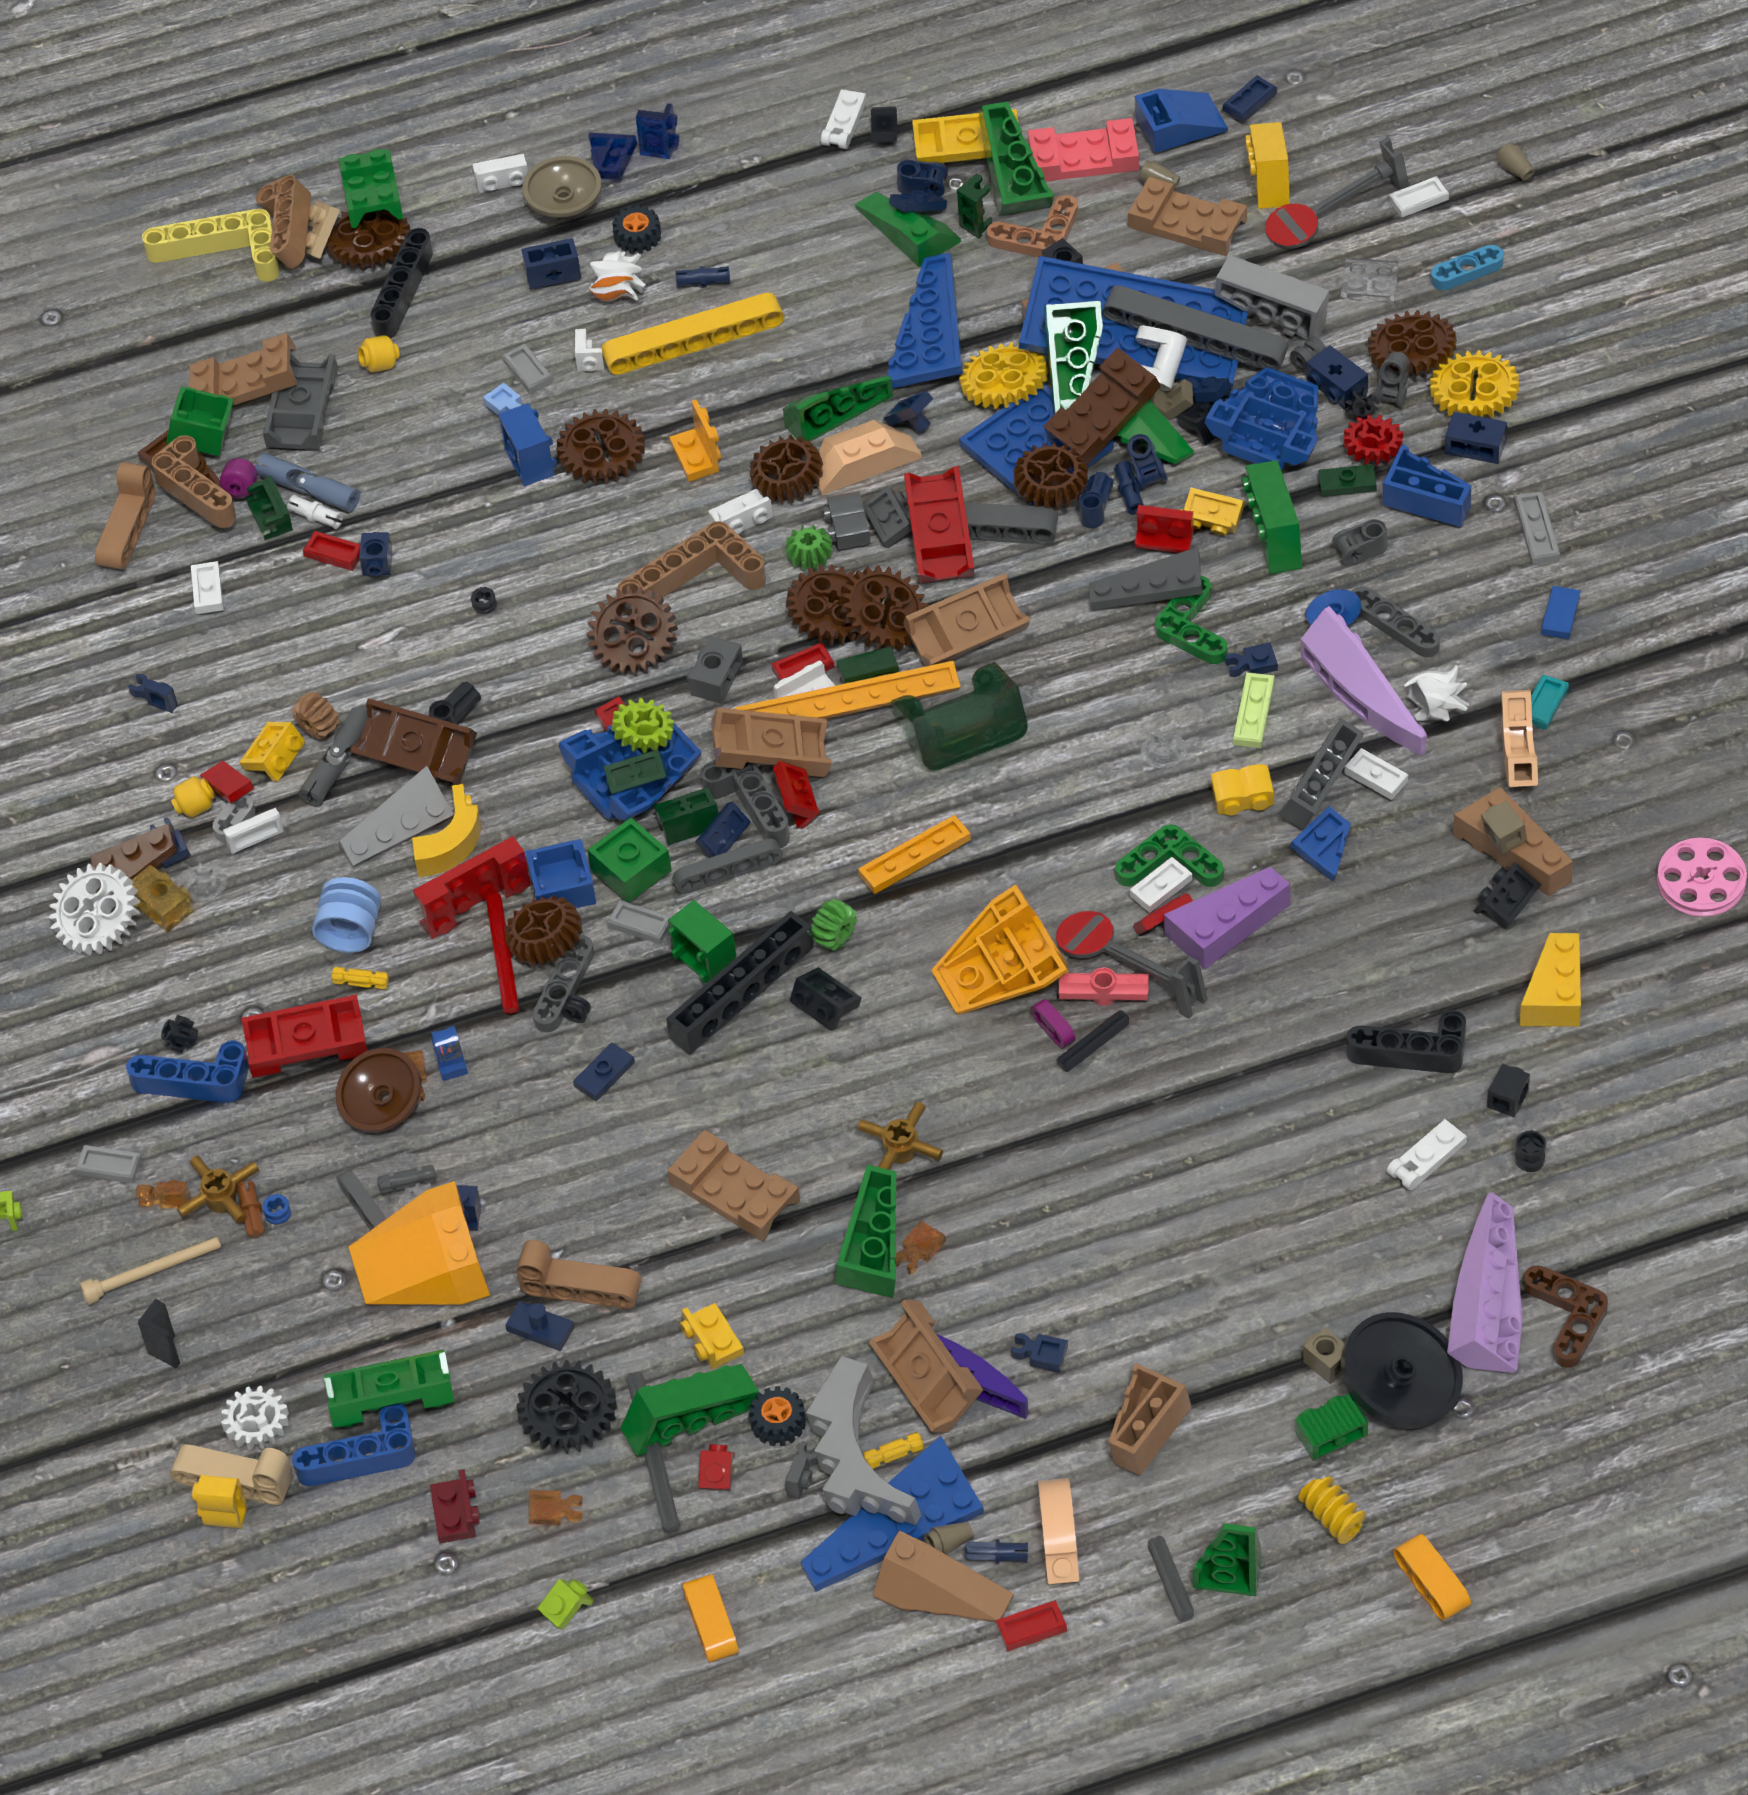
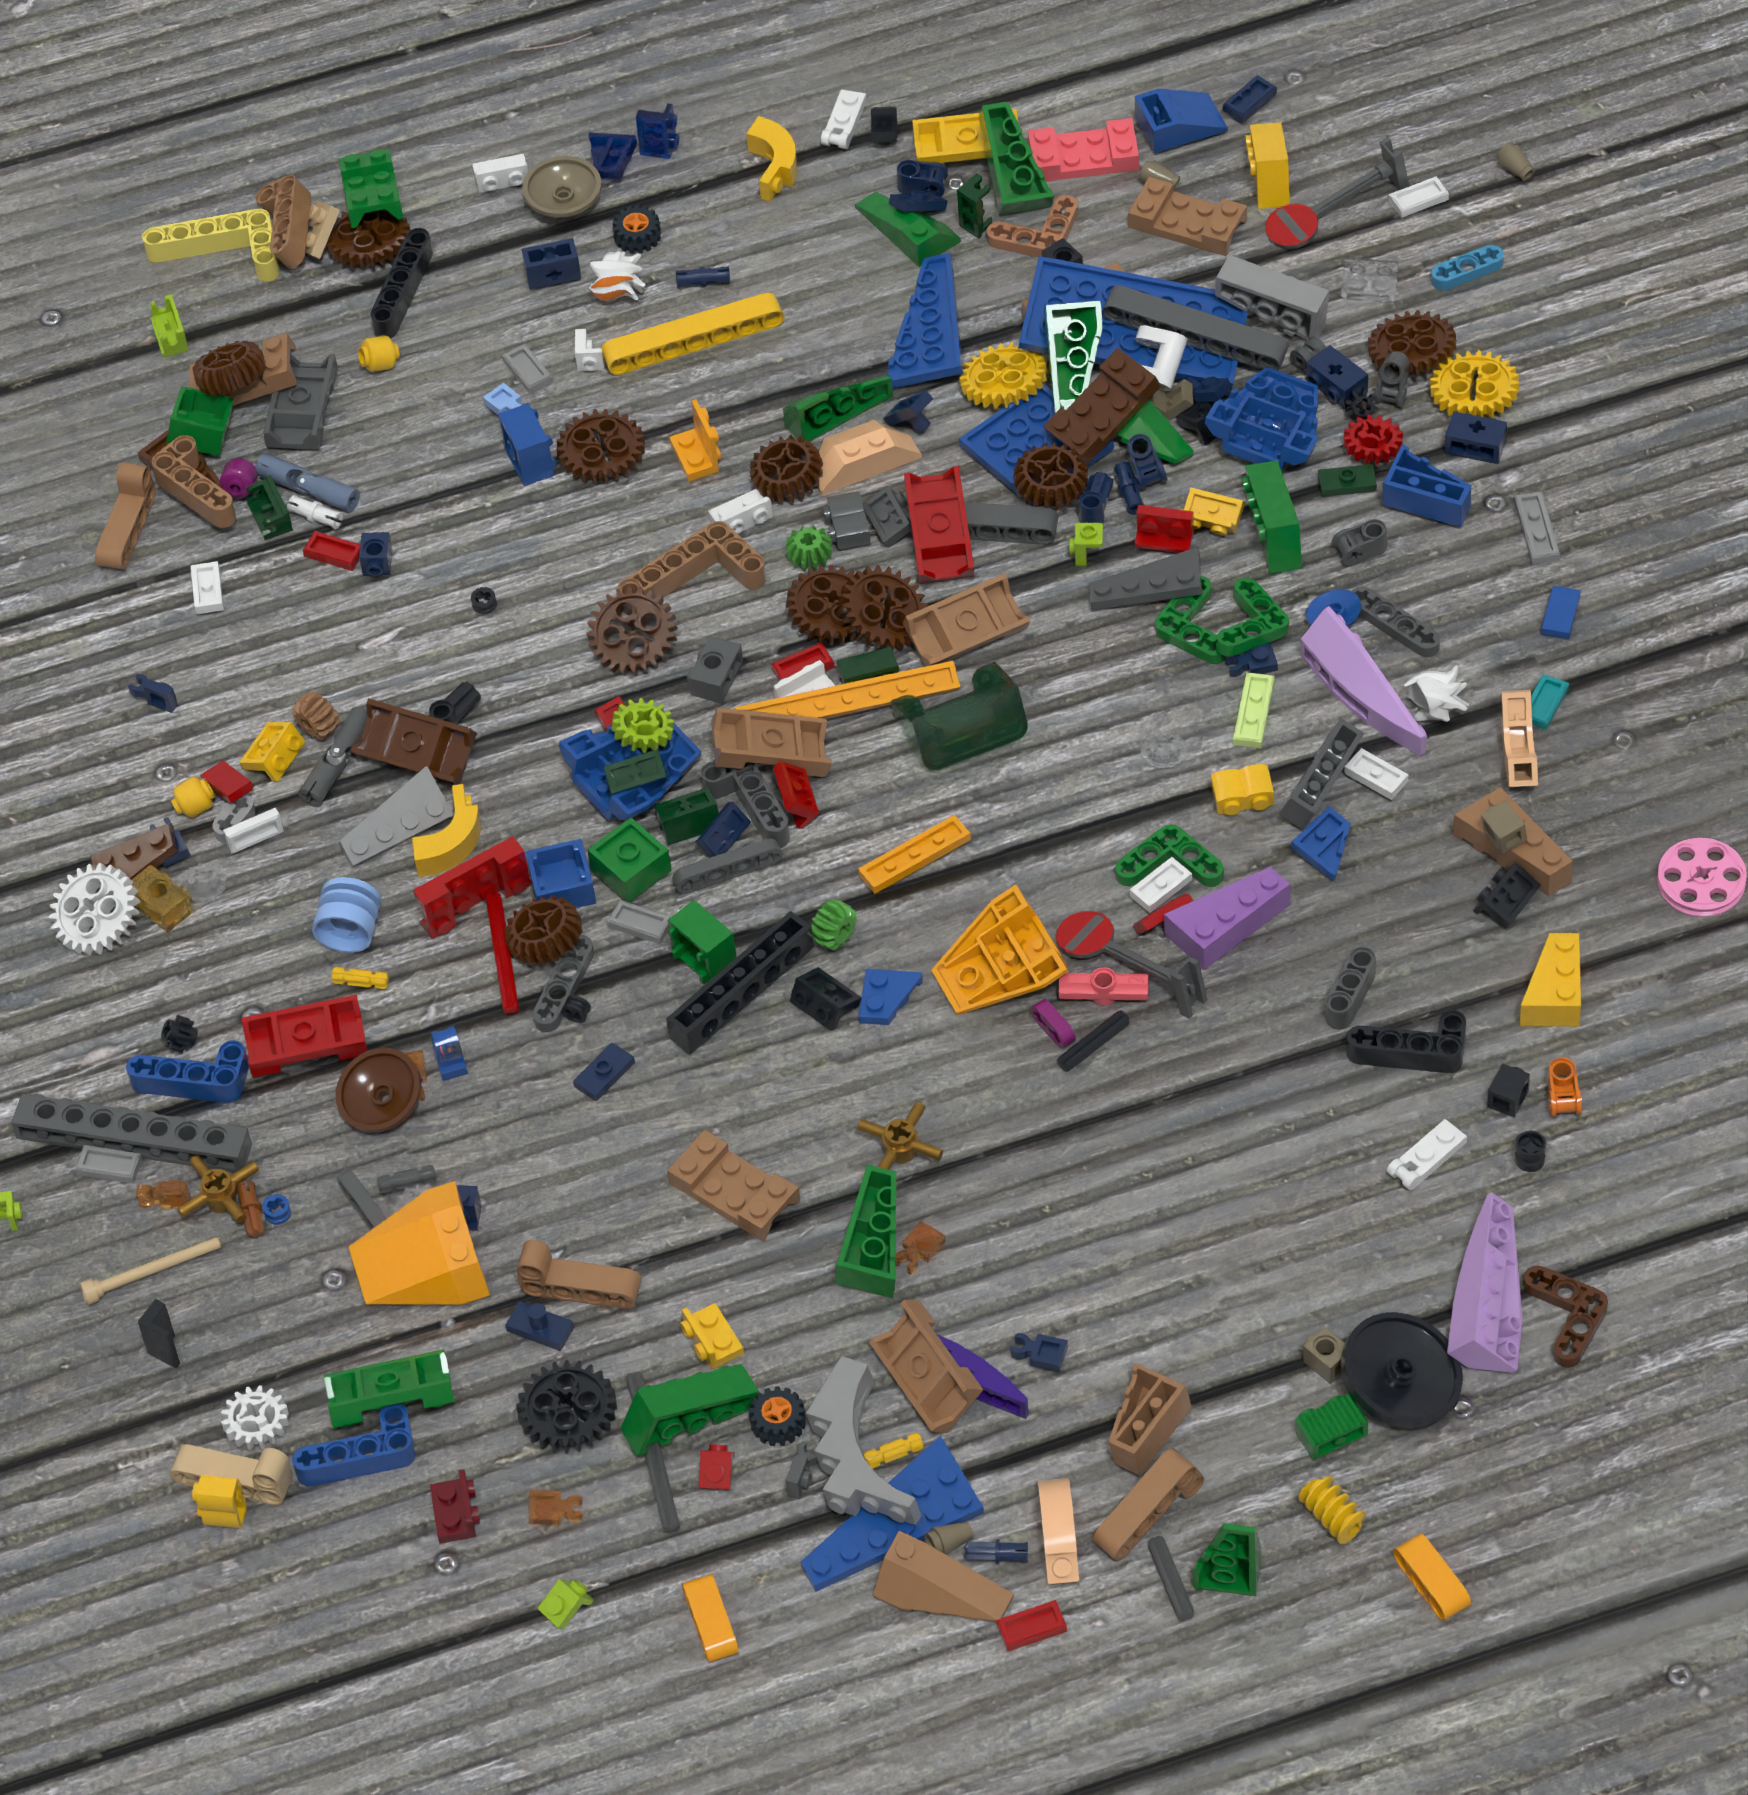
none -> dark grey brick [11,1093,252,1173]
none -> lime hinge [150,294,189,358]
none -> reddish brown gear [192,340,266,396]
none -> yellow arch [746,116,798,202]
none -> blue wing [859,969,923,1025]
none -> lime bracket [1070,523,1103,566]
none -> medium nougat beam [1093,1448,1204,1561]
none -> green beam [1216,578,1289,656]
none -> dark grey beam [1326,946,1376,1030]
none -> orange piece [1548,1057,1582,1117]

